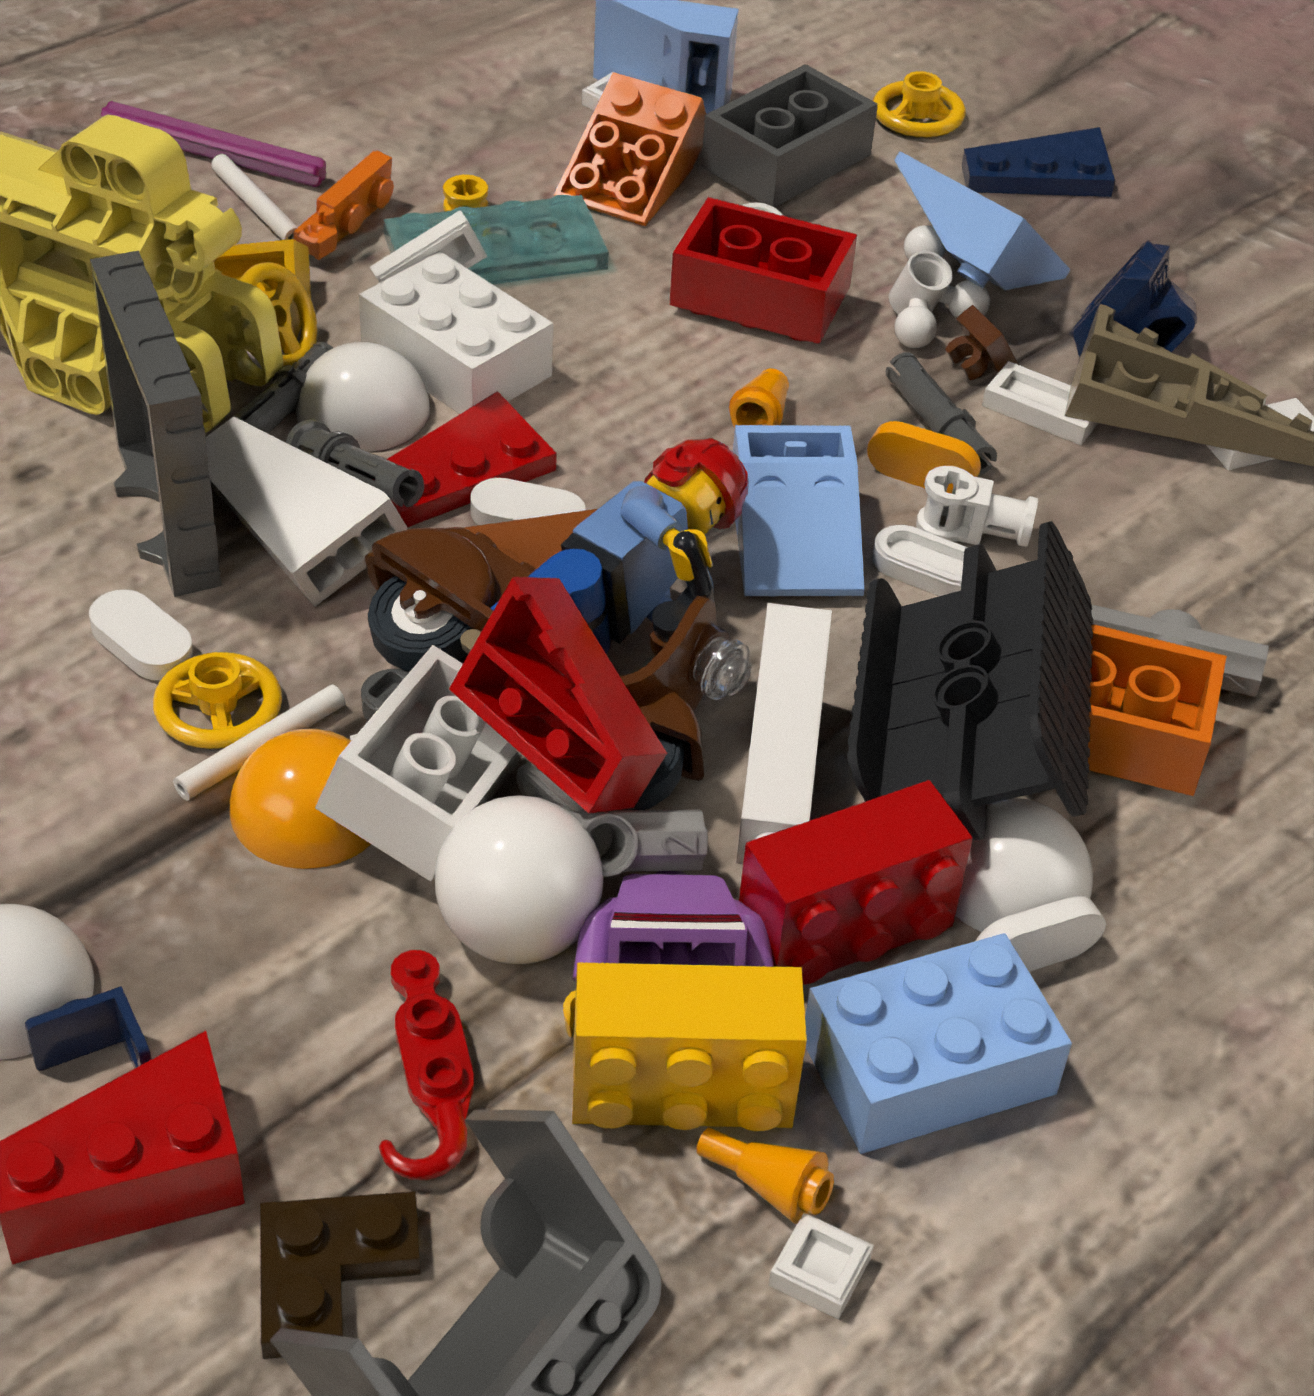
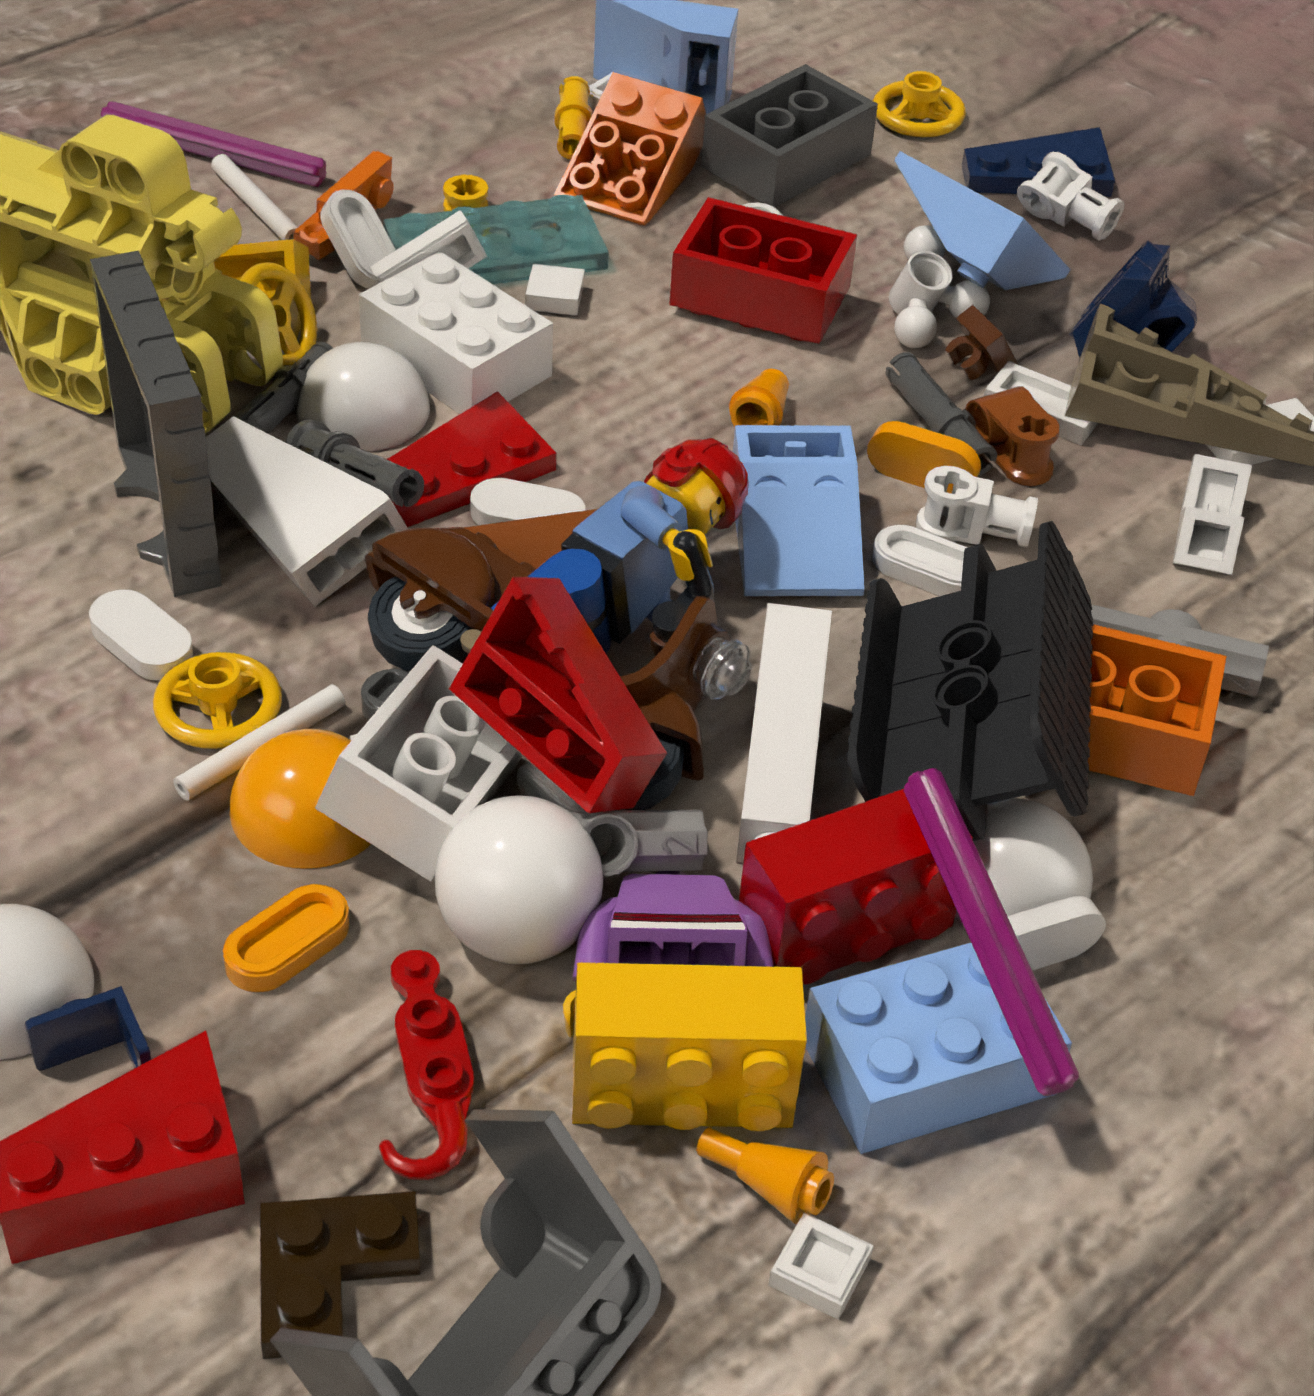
none -> light orange tile [223,884,350,992]
none -> white tile [320,189,396,289]
none -> white tile [525,264,585,316]
none -> yellow pin [554,76,593,160]
none -> magenta axle [904,768,1079,1096]
none -> dark orange piece [965,386,1060,486]
none -> white connector [1017,152,1124,241]
none -> white slope [1173,454,1252,575]

